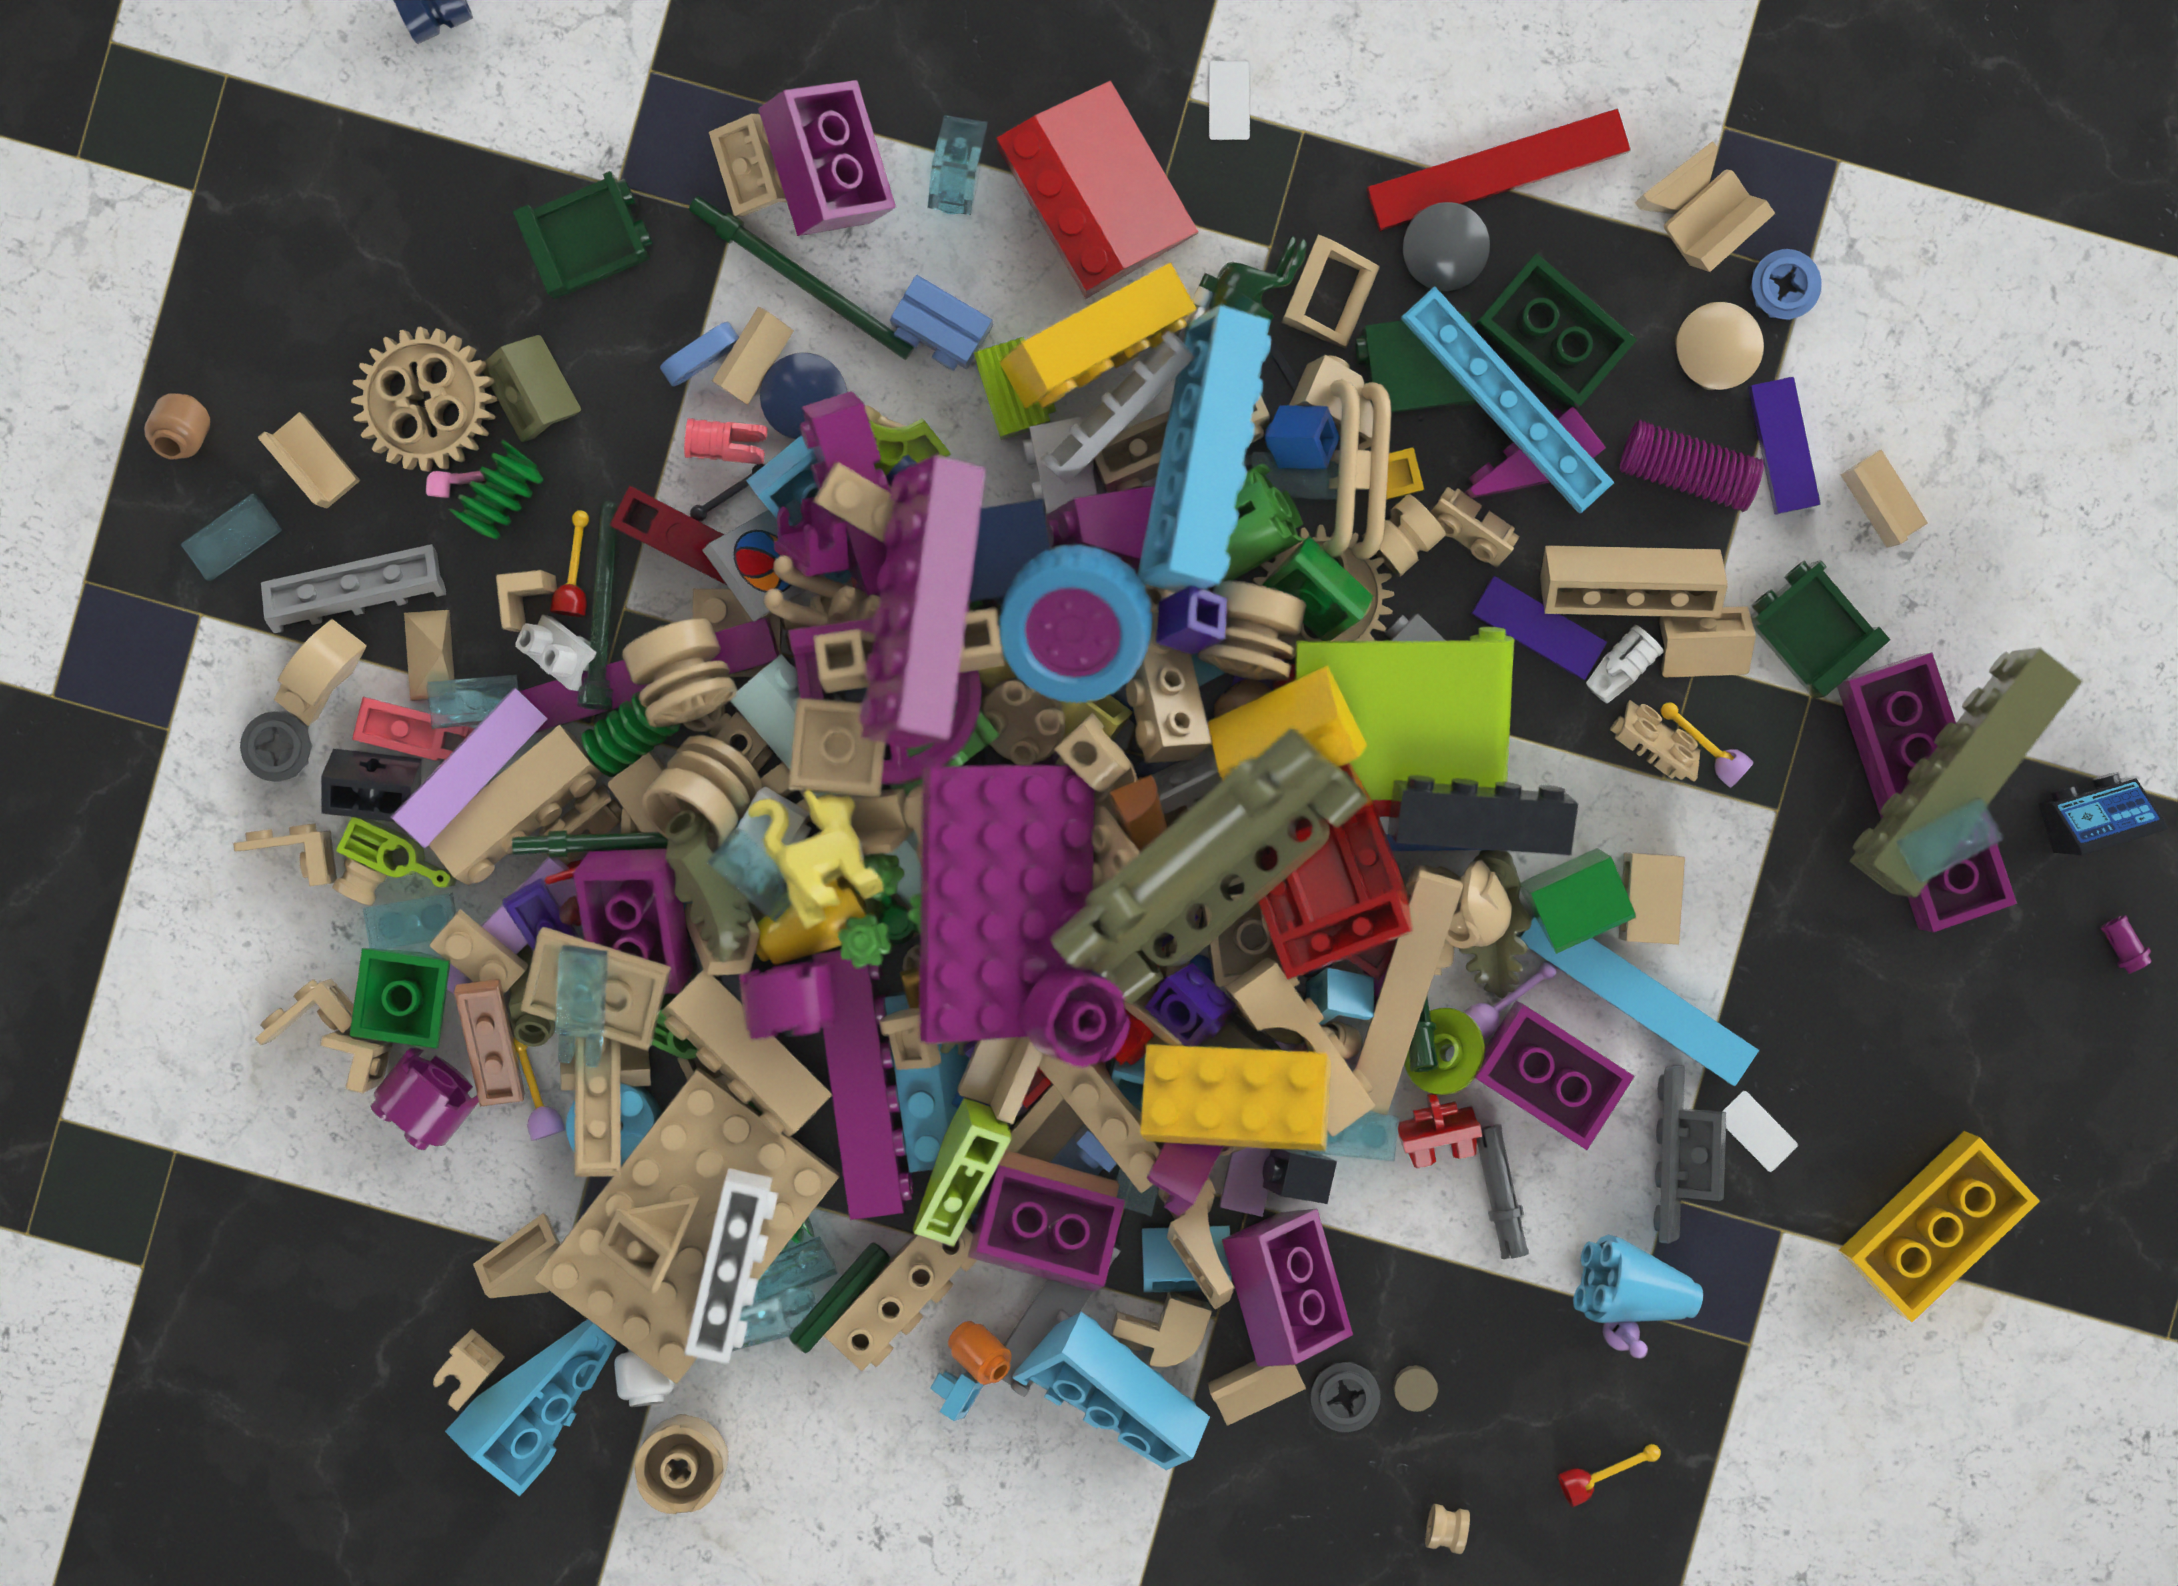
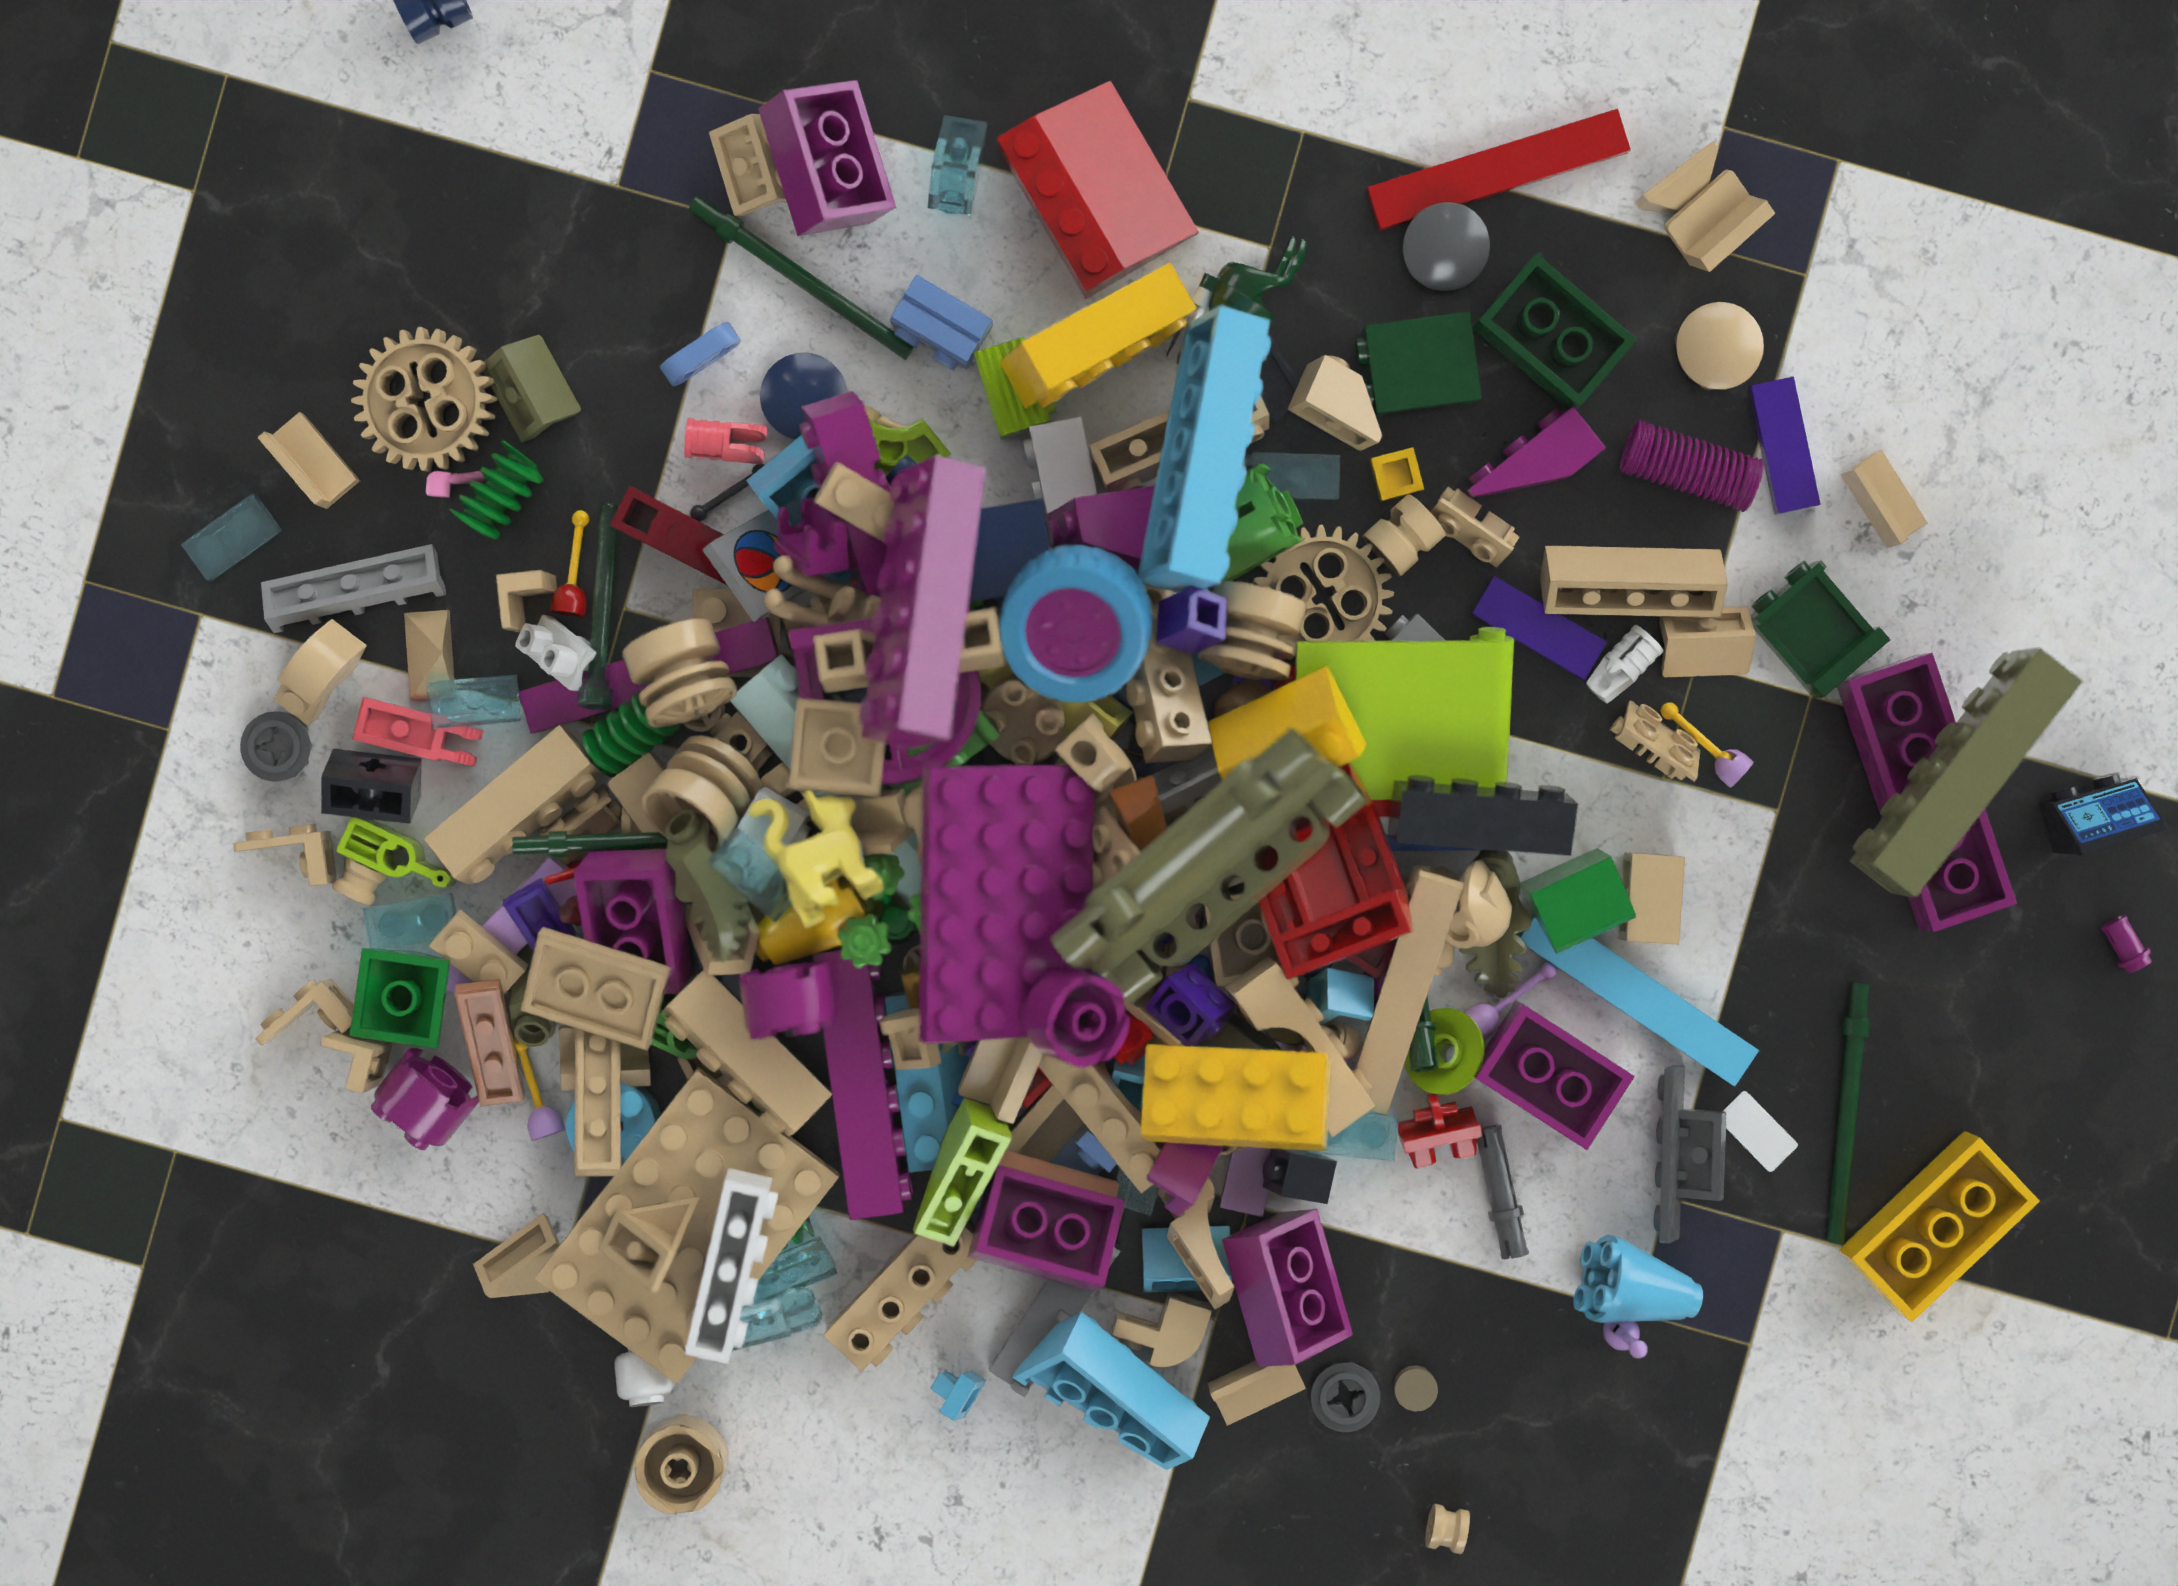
medium nougat head [144,393,210,459] -> none
lavender tile [390,688,548,848] -> none
tan hinge [434,1329,505,1411] -> none
medium azure wedge [445,1319,617,1496] -> none
dark green panel [512,171,653,300] -> none
clear light blue hinge [555,945,608,1068] -> none
tan tile [712,306,794,405] -> none
dark green axle [789,1242,890,1354] -> none
orange brick [948,1321,1012,1385] -> none
light grey hinge [1041,331,1194,484] -> none
white sticker [1209,61,1250,140] -> none
green slope [1262,536,1373,641] -> none
blue brick [1265,405,1340,469] -> none
tan tile [1282,234,1380,348] -> none
tan piece [1322,379,1391,560] -> none
medium azure tile [1400,287,1614,514] -> none
hinge [1557,1444,1661,1508] -> none
medium blue gear [1750,249,1822,320] -> none
clear light blue plate [1896,798,2003,882] -> none
none -> dark green bar [1827,982,1871,1244]

